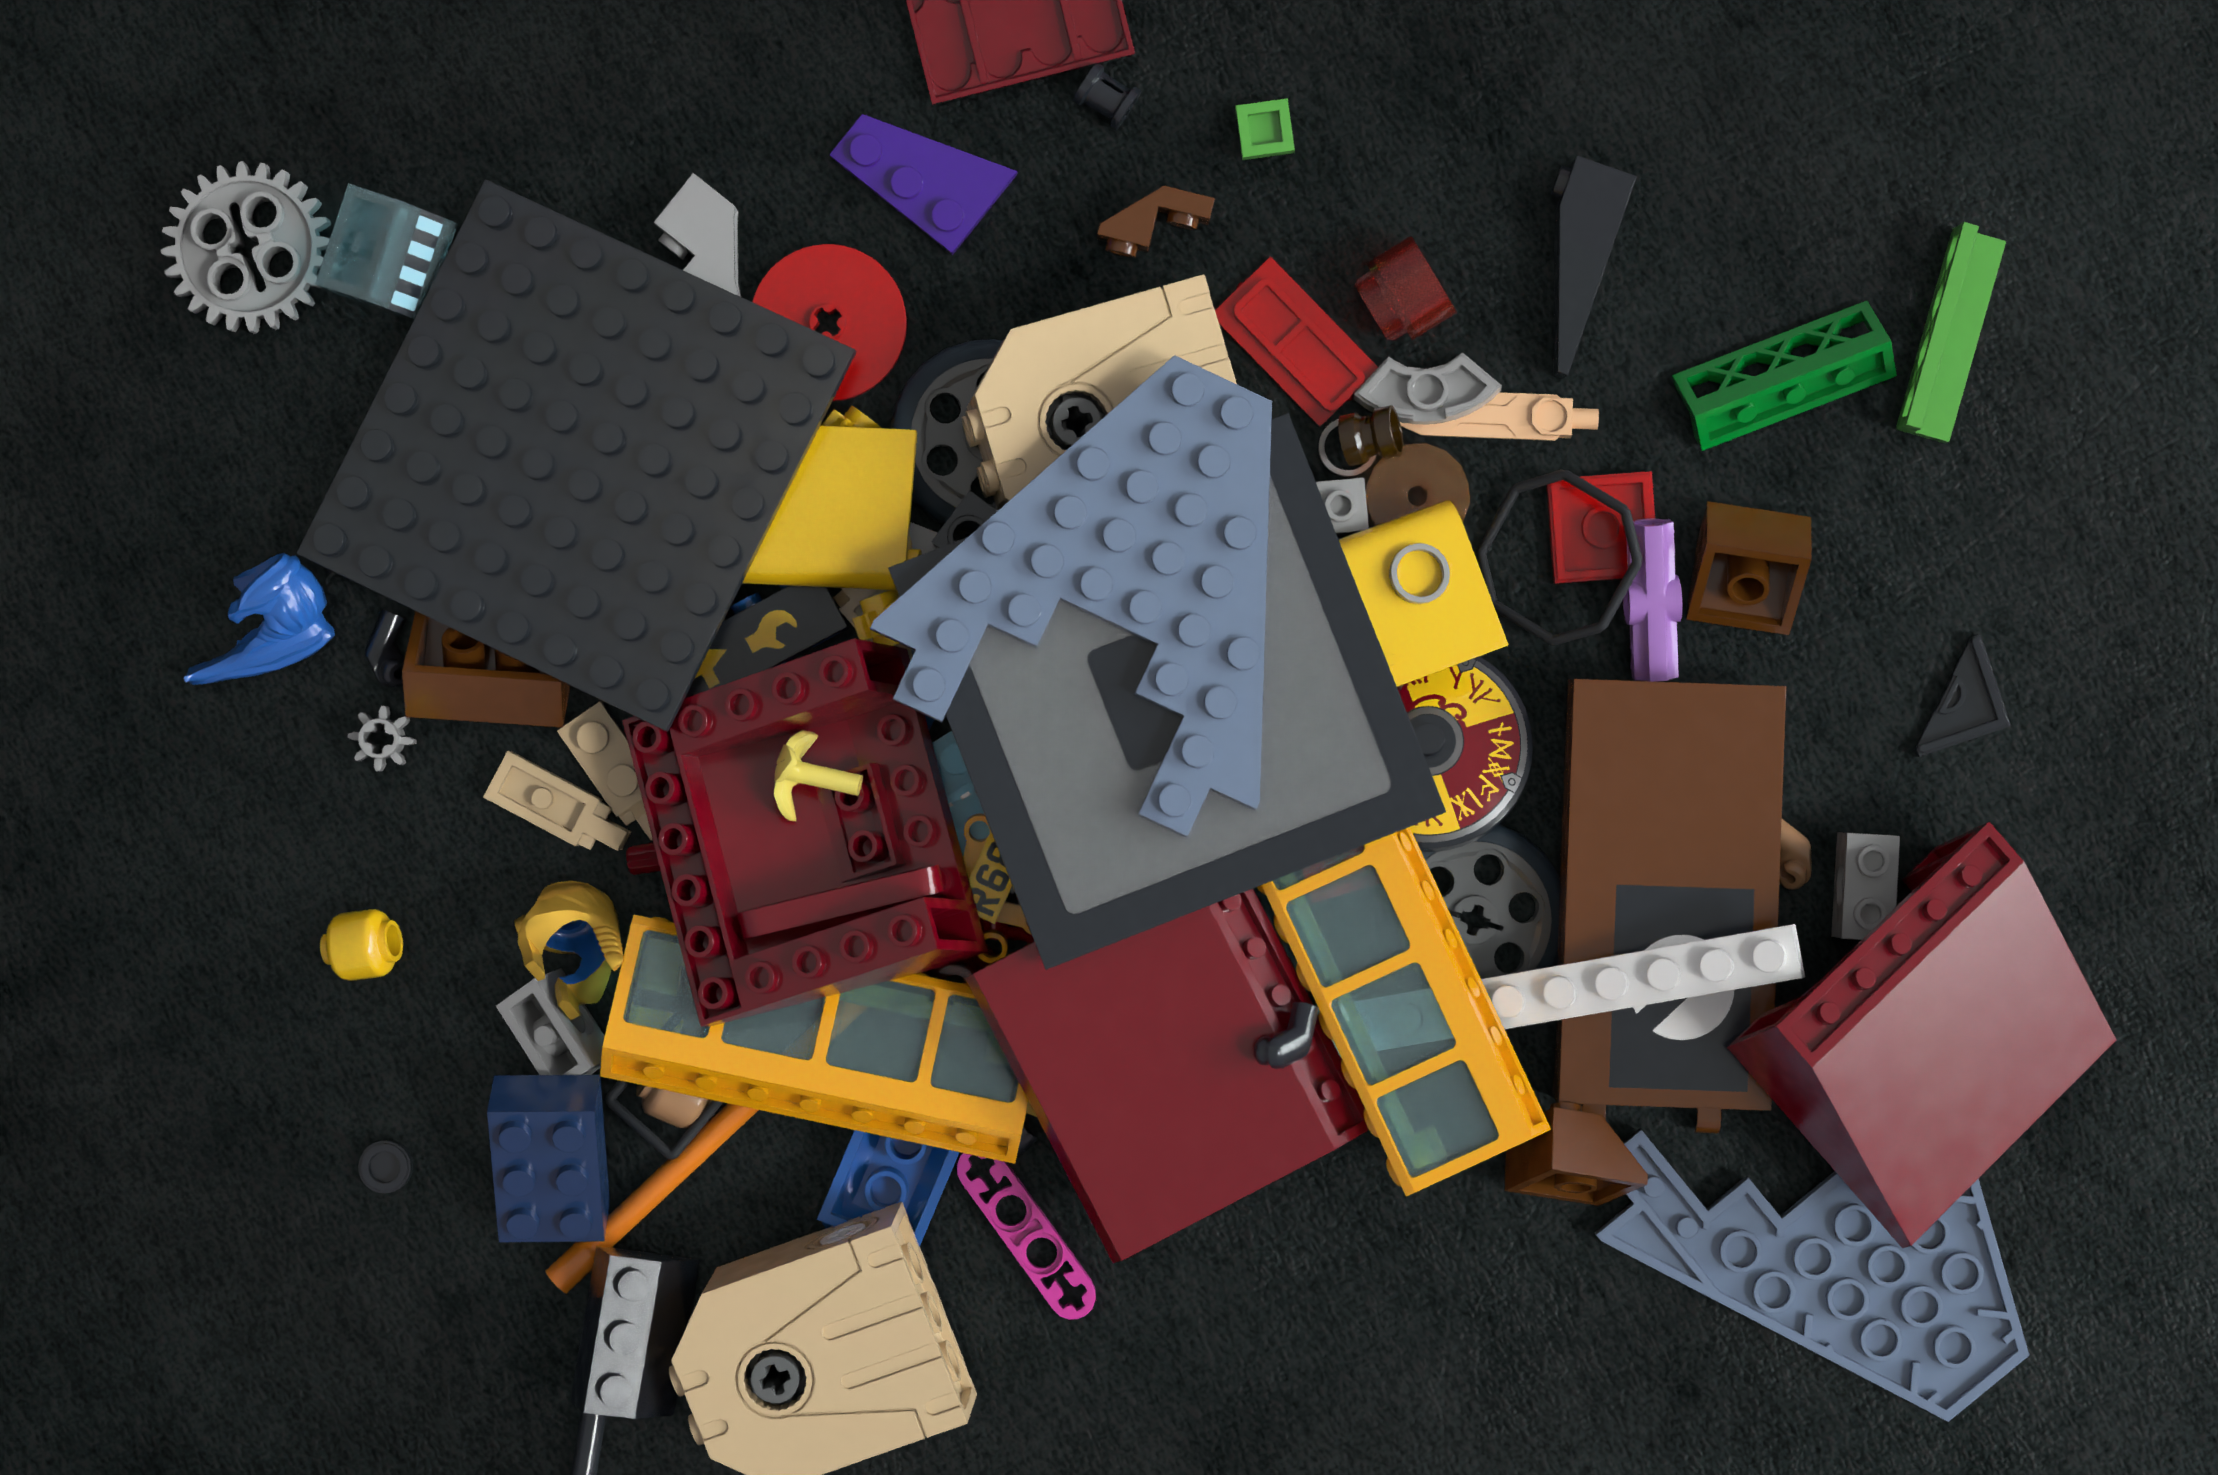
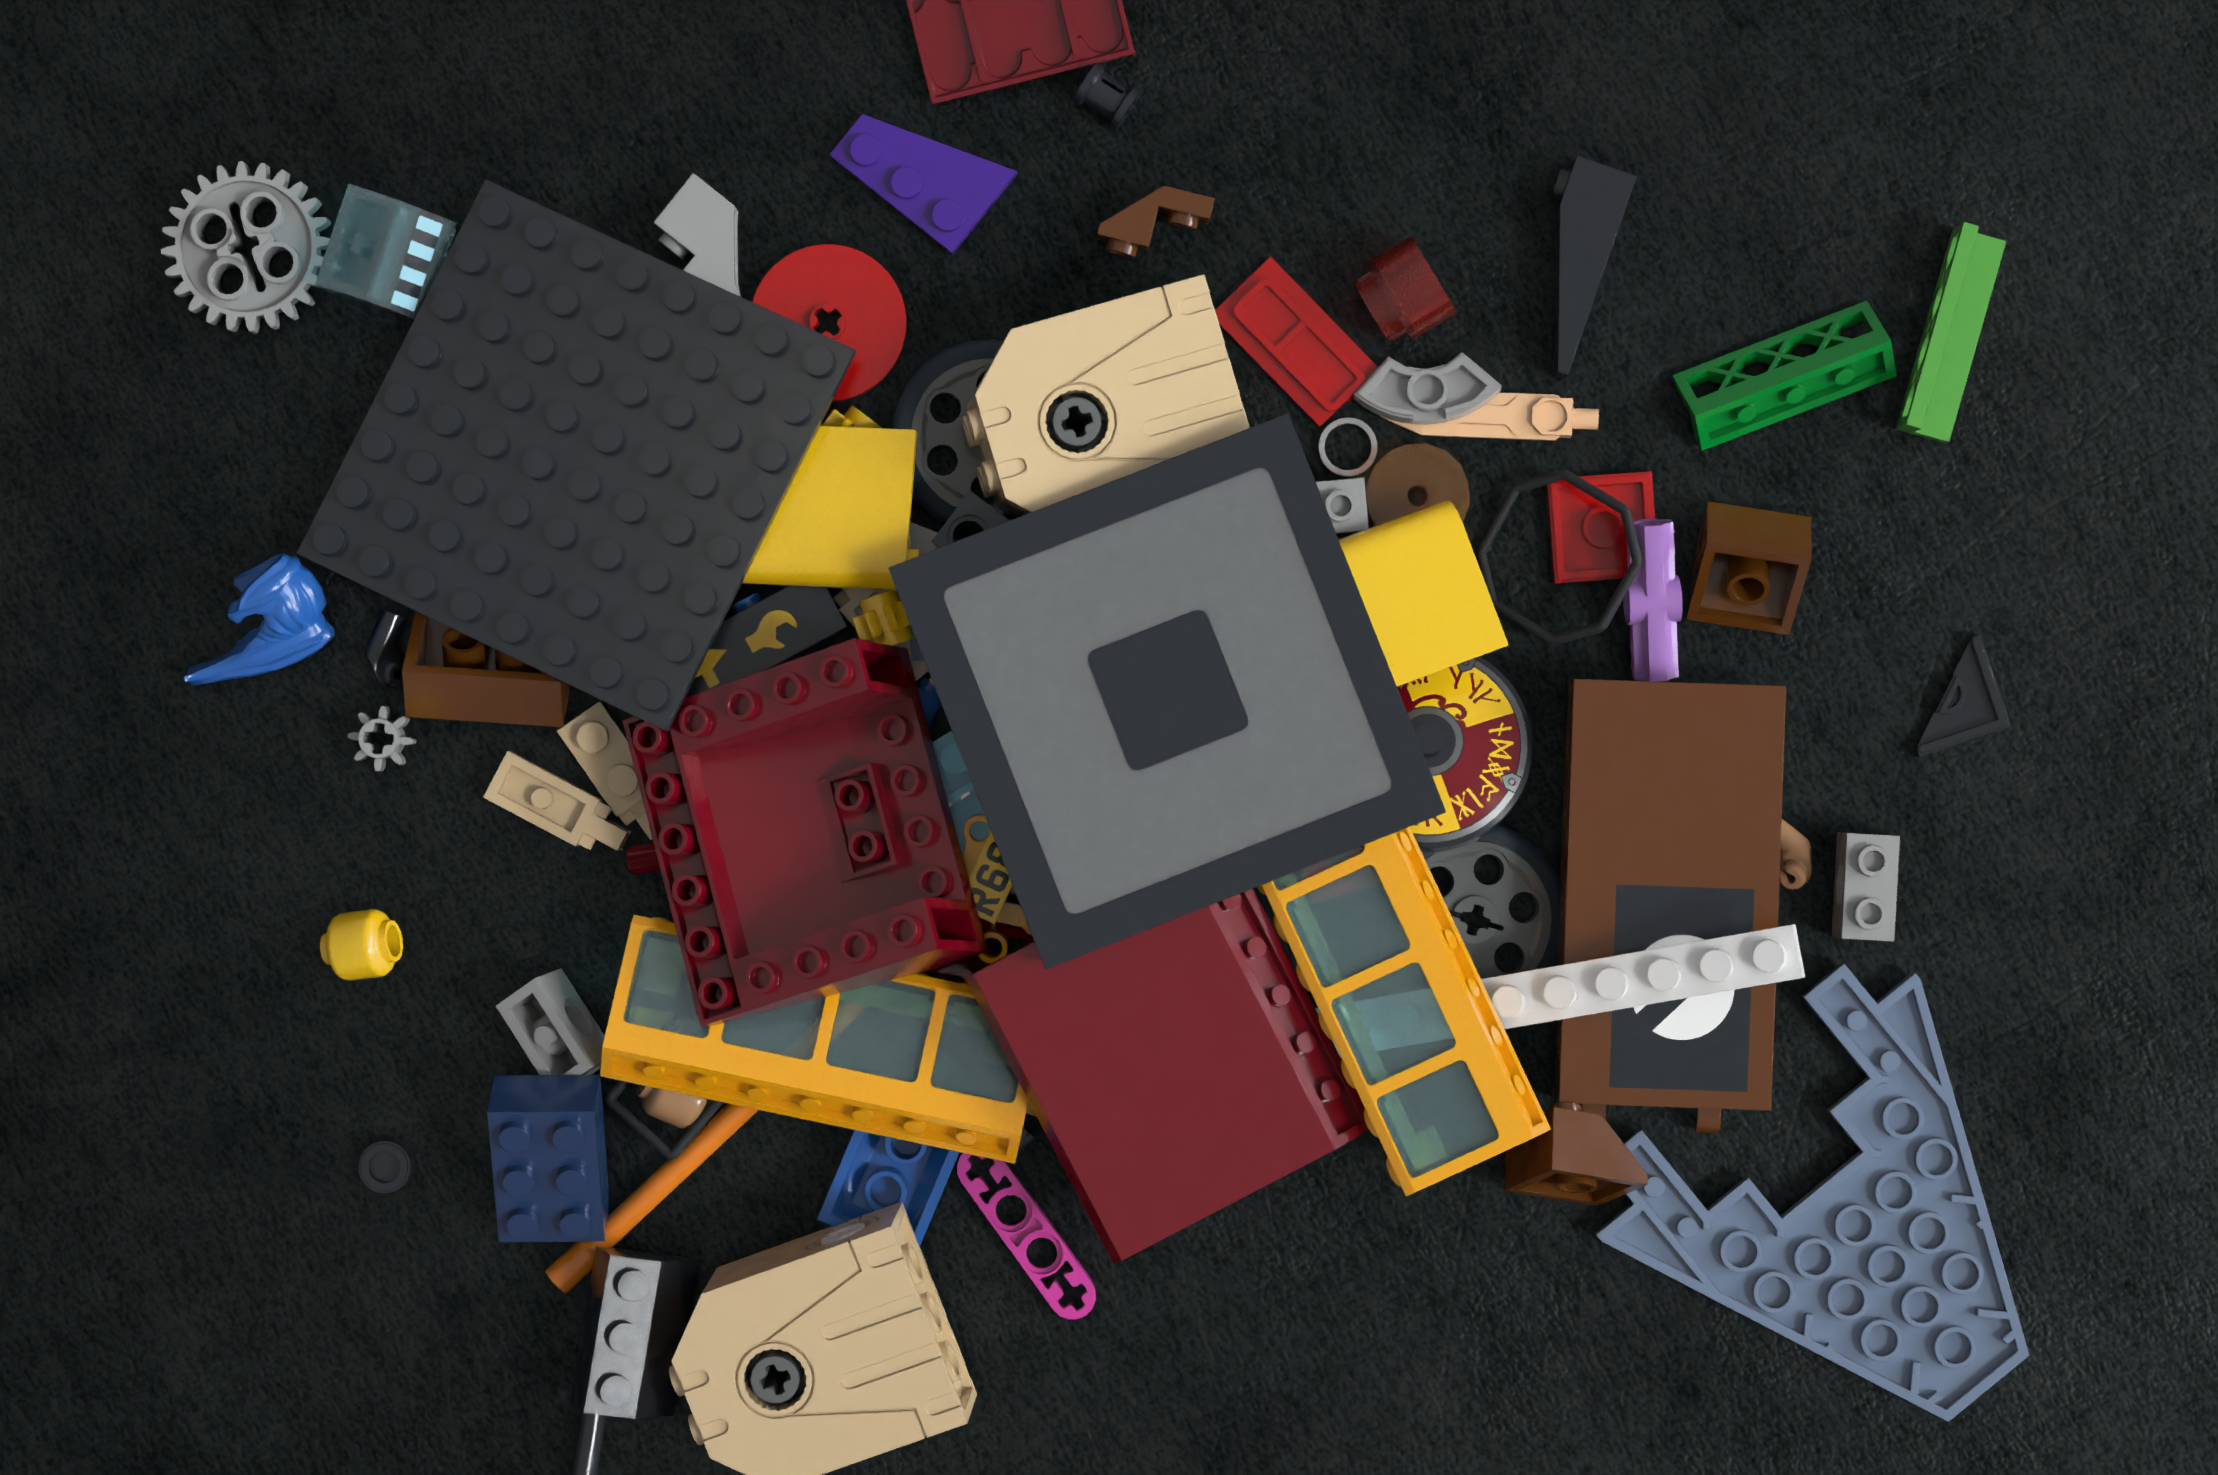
pearl gold piece [514,881,623,1020] -> none
dark red beam [737,864,945,939] -> none
light yellow plant [774,730,863,821] -> none
sand blue wing [870,355,1272,838] -> none
bright green plate [1235,98,1295,160] -> none
black arm [1254,1002,1319,1069] -> none
dark brown wheel [1338,405,1404,466] -> none
light grey piece [1389,543,1450,604] -> none
slope [1727,822,2116,1248] -> none

